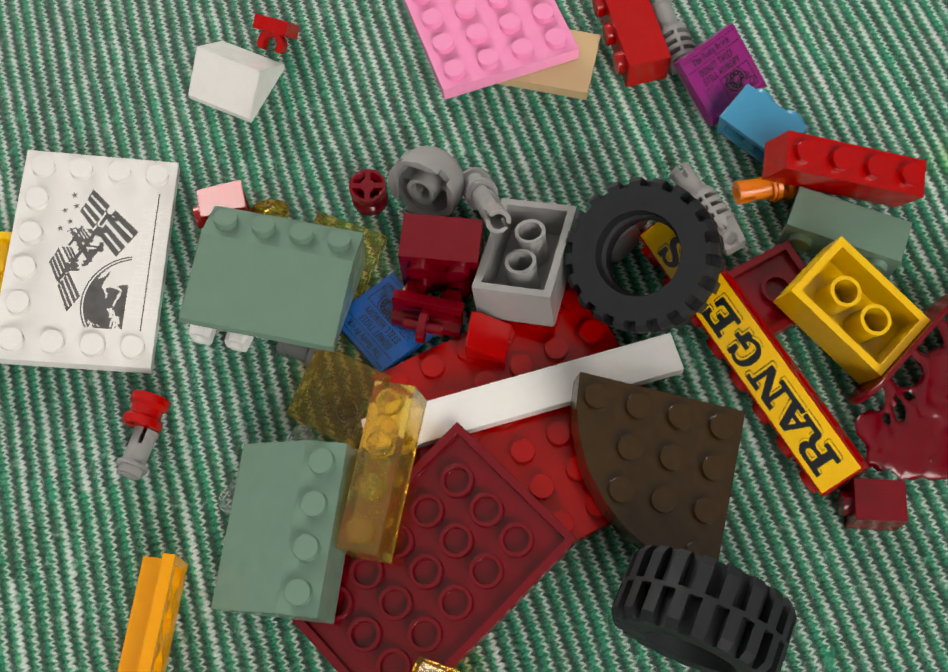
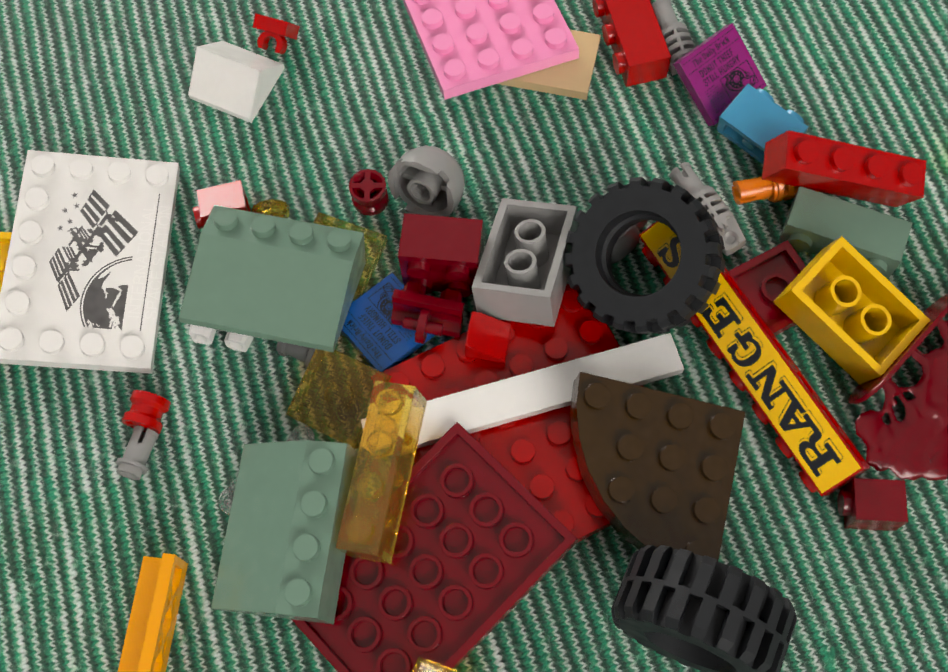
light grey pin [463,167,511,234] -> none

